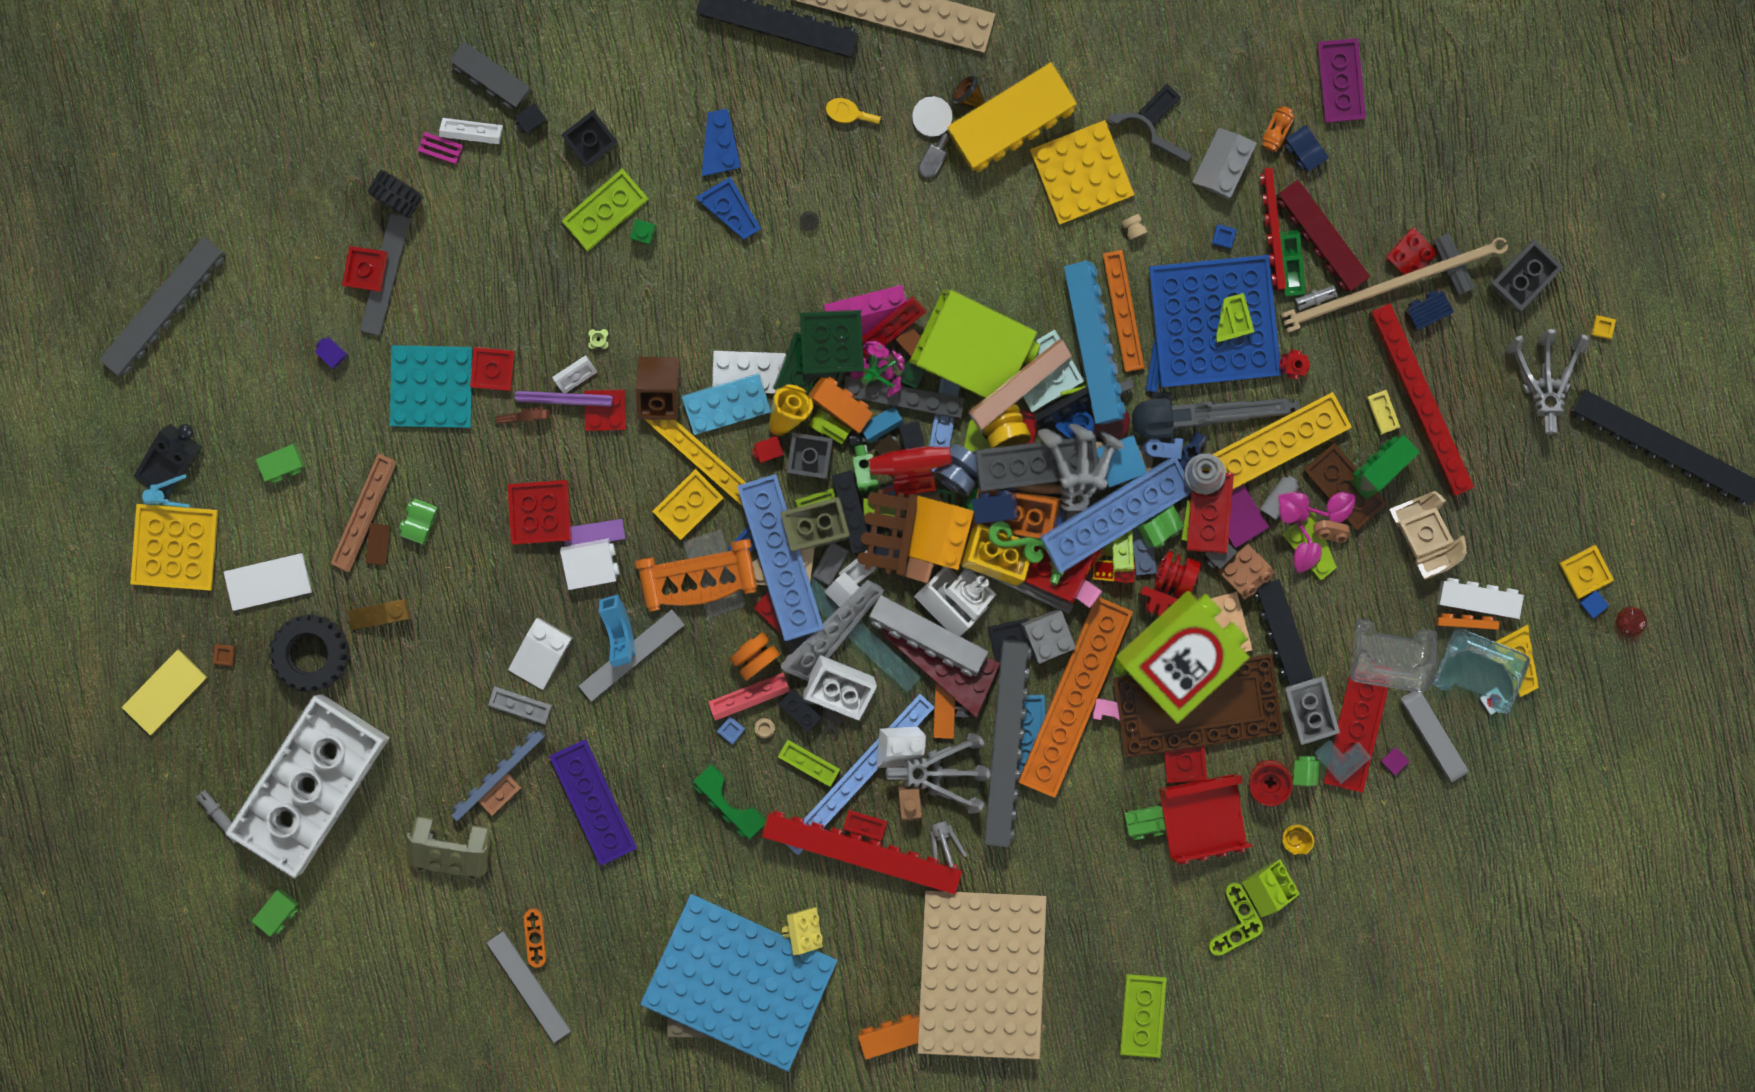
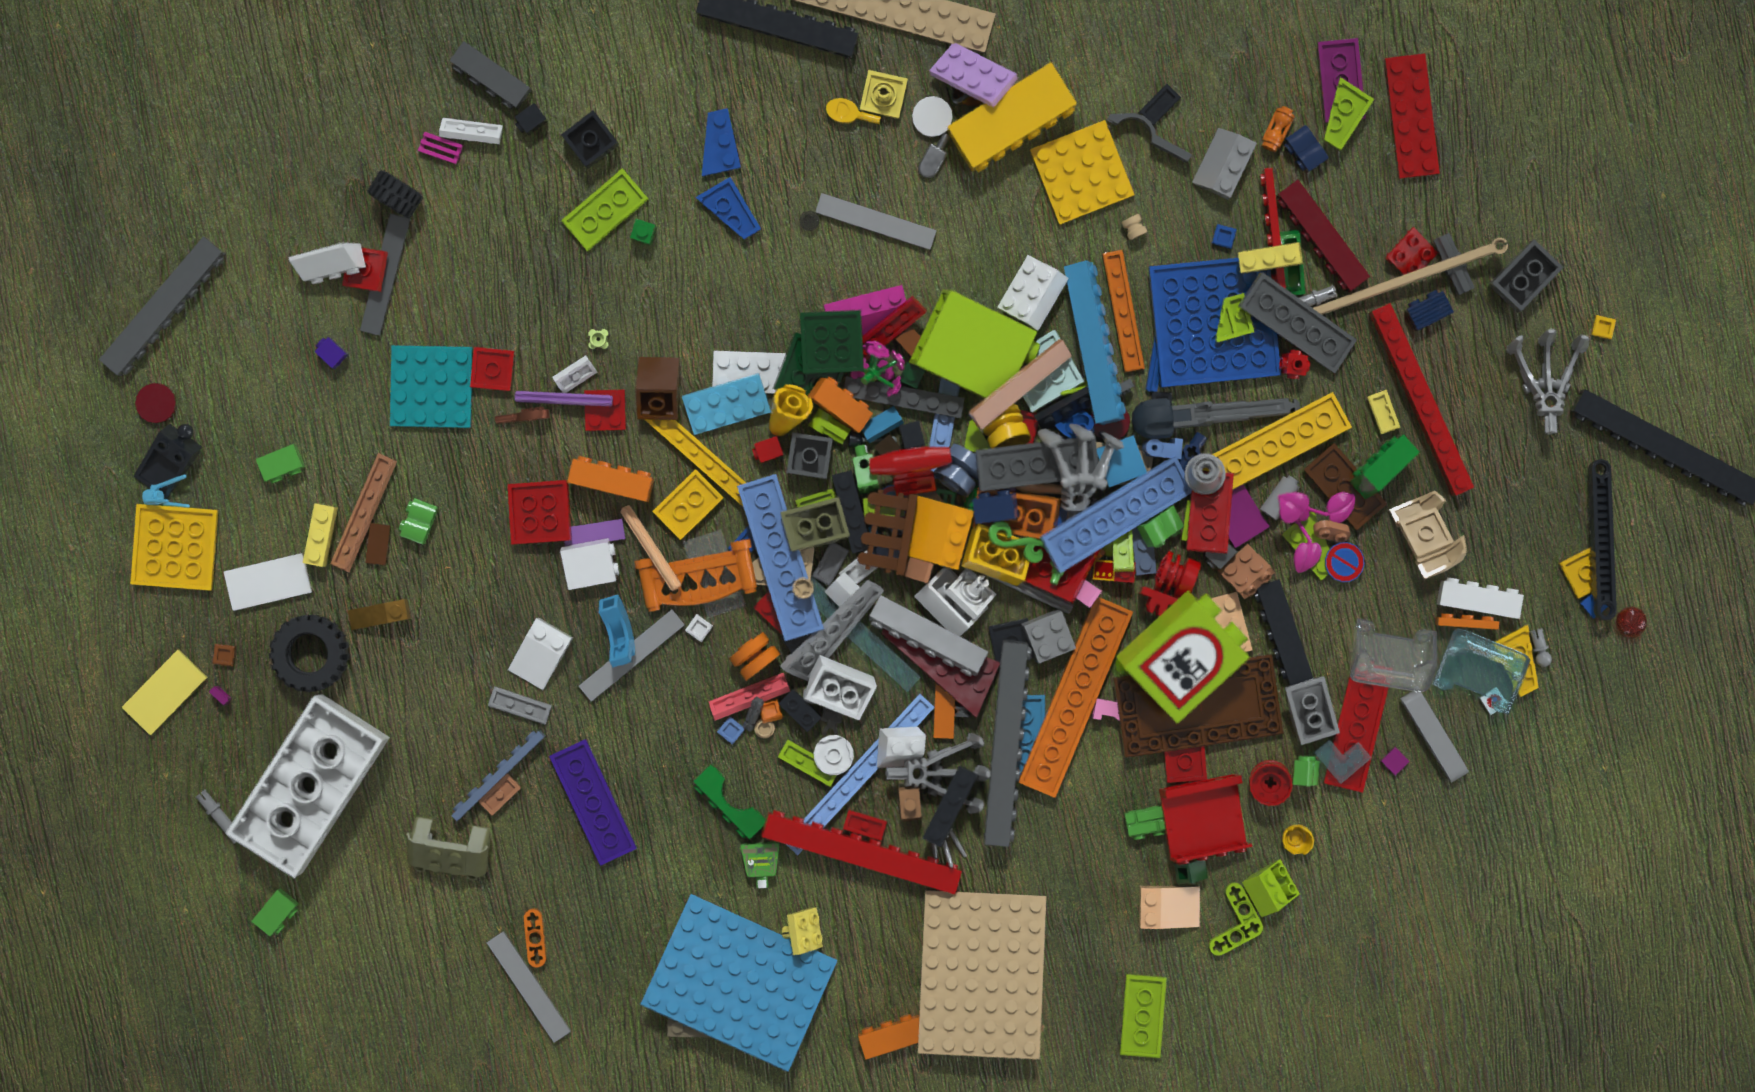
none -> dark red tile [135,383,176,423]
none -> magenta tile [209,686,232,705]
none -> white slope [289,243,366,284]
none -> light yellow brick [303,503,338,567]
none -> orange brick [567,456,654,502]
none -> light nougat axle [620,505,681,591]
none -> white tile [685,614,713,642]
none -> bright green torso [741,842,780,888]
none -> dark grey axle [743,697,764,732]
none -> orange tile [760,699,783,723]
none -> tan wheel [793,578,814,599]
none -> white tile [813,735,854,775]
none -> light grey tile [815,193,937,250]
none -> light yellow plate [860,70,908,119]
none -> black brick [923,765,979,847]
none -> lavender plate [929,43,1018,107]
none -> white brick [997,255,1069,331]
none -> light nougat slope [1139,886,1200,929]
none -> dark green brick [1174,859,1208,884]
none -> light yellow brick [1238,243,1303,274]
none -> dark grey plate [1238,272,1357,373]
none -> lime wing [1323,77,1374,151]
none -> piece [1325,542,1364,582]
none -> red plate [1384,53,1440,179]
none -> light grey pin [1530,628,1552,667]
none -> black gear [1587,459,1617,621]

